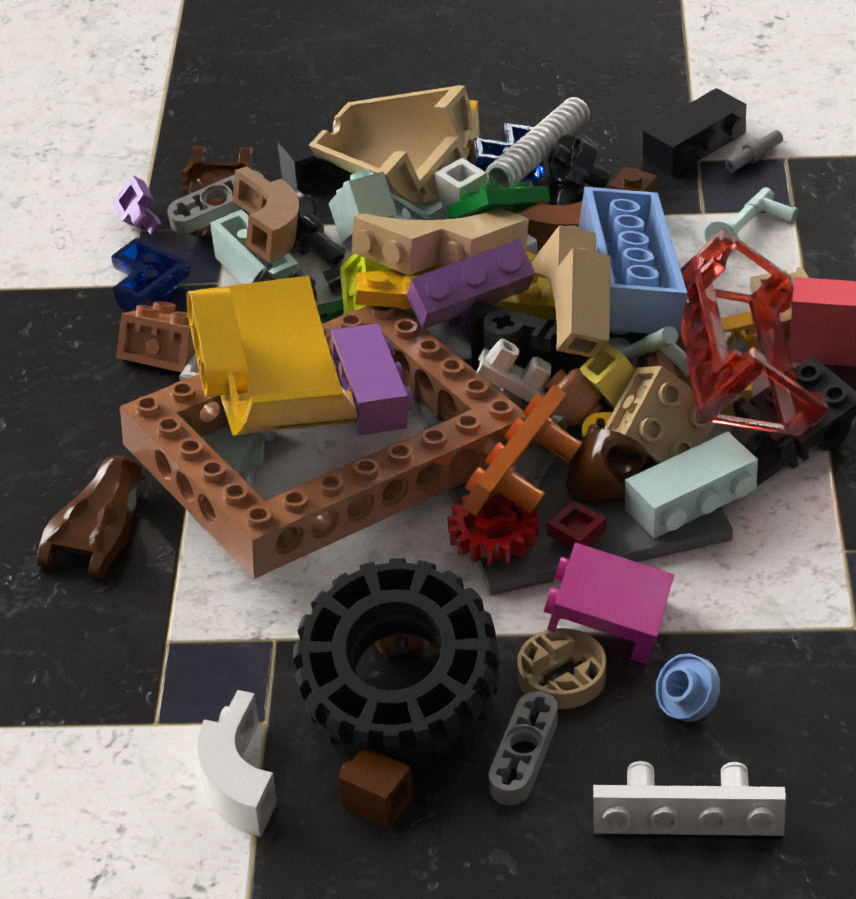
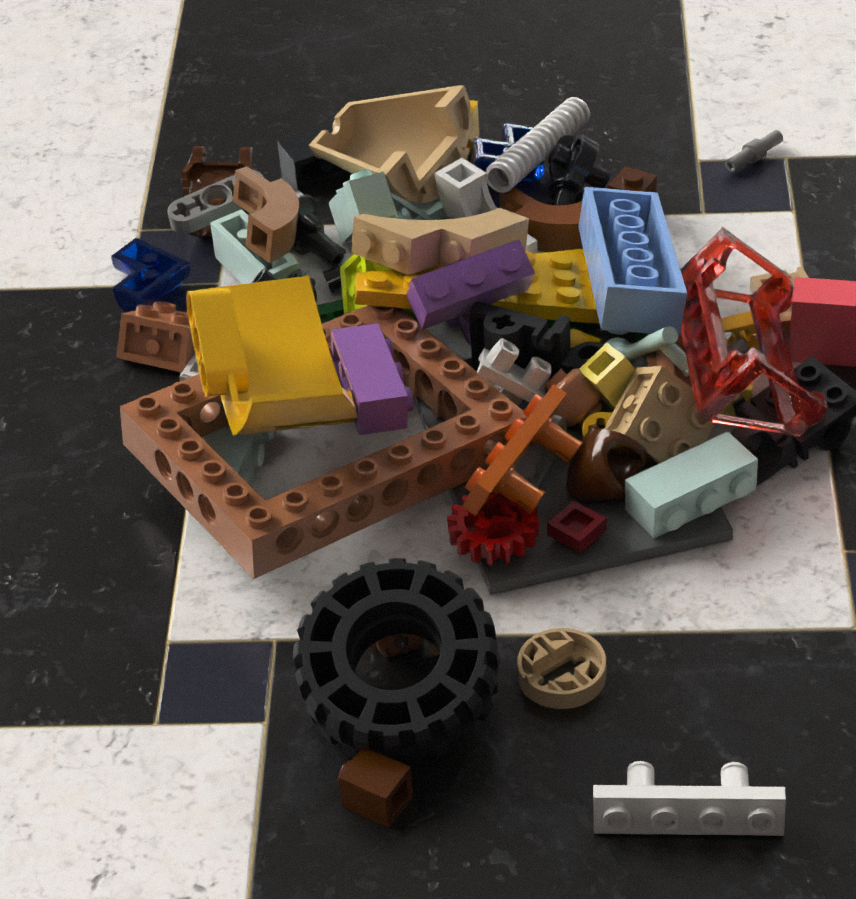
reddish brown animal [37,455,146,580] -> none
medium lavender plate [112,175,161,235] -> none
white arch [197,690,277,837] -> none
green plate [447,181,550,219] -> none
light grey beam [489,691,558,805] -> none
tan arch [532,225,611,358] -> none
dark pink panel [543,542,675,664] -> none
black brick [642,88,747,176] -> none
light blue plate [656,653,720,722] -> none
light aqua piece [705,187,798,256] -> none

